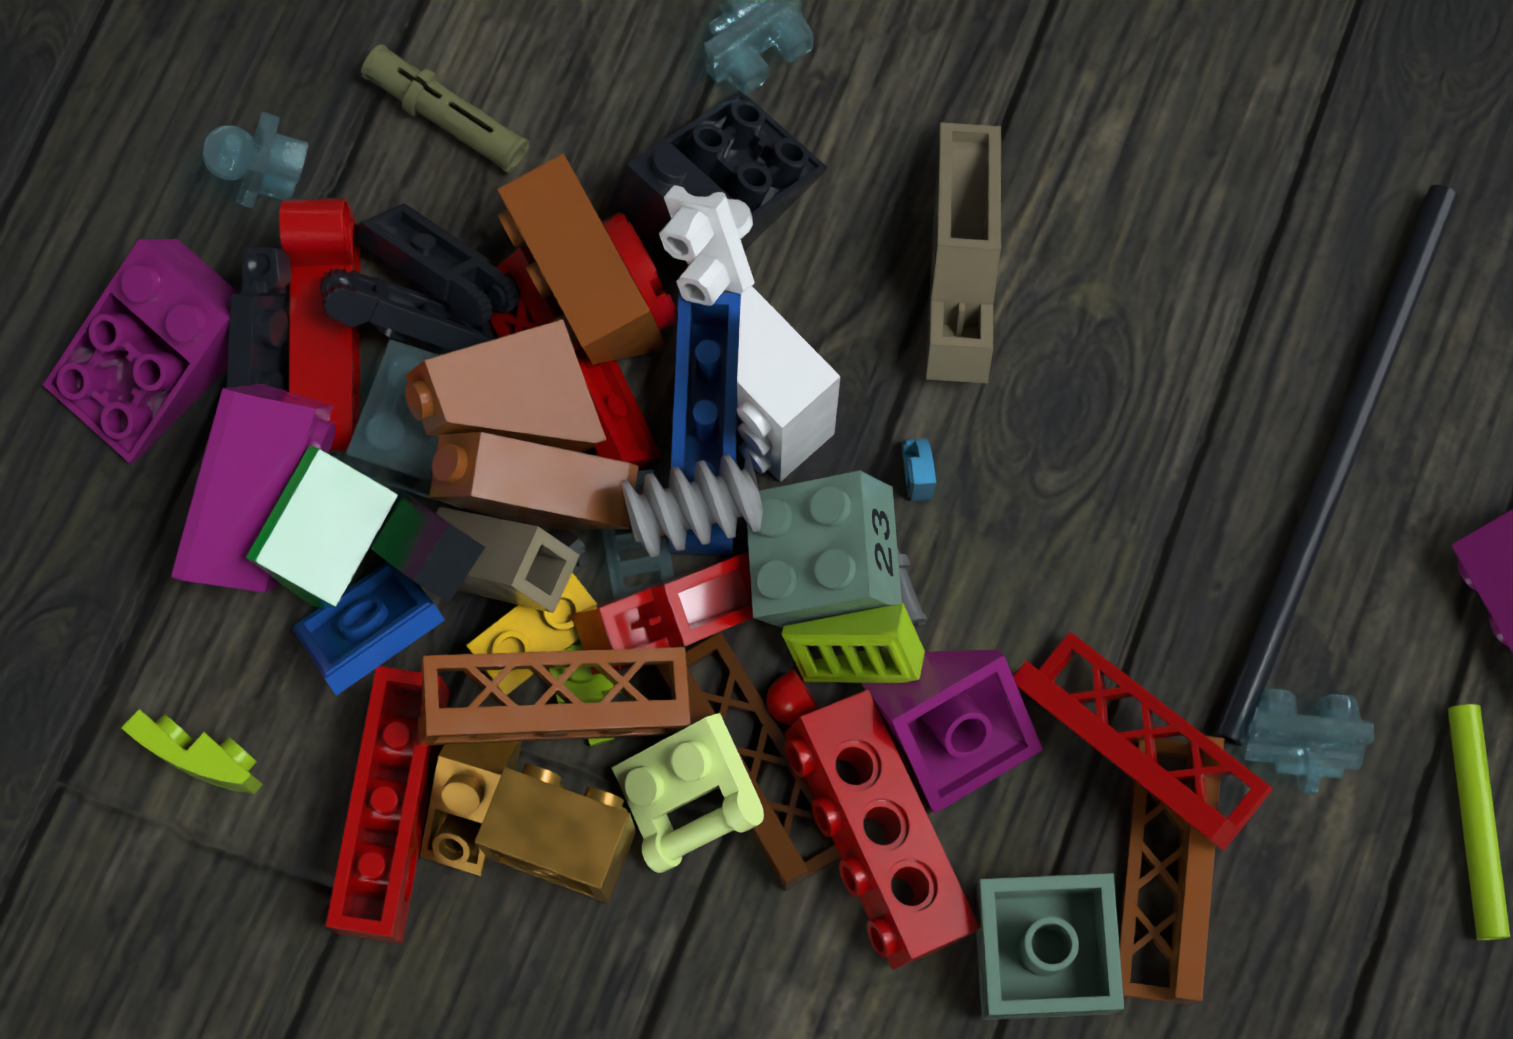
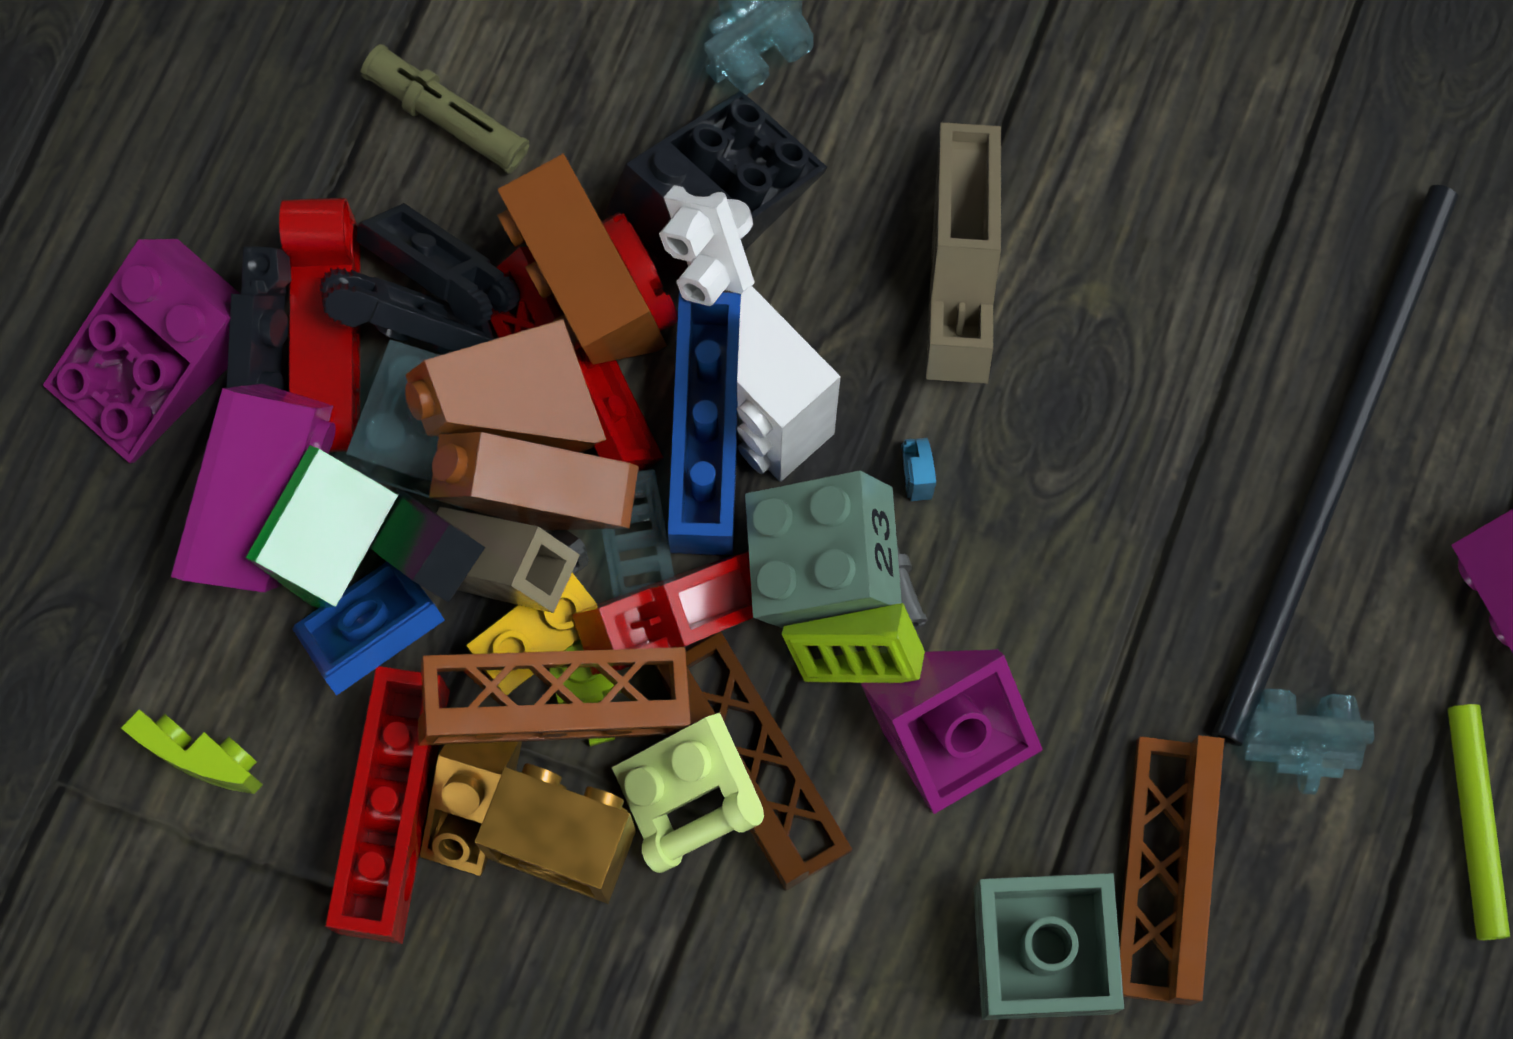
clear light blue hips [202,112,309,208] -> none
light grey piece [621,450,763,557] -> none
red hinge [766,669,819,725] -> none
red brick [785,689,980,971] -> none
red fence [1013,631,1274,851] -> none

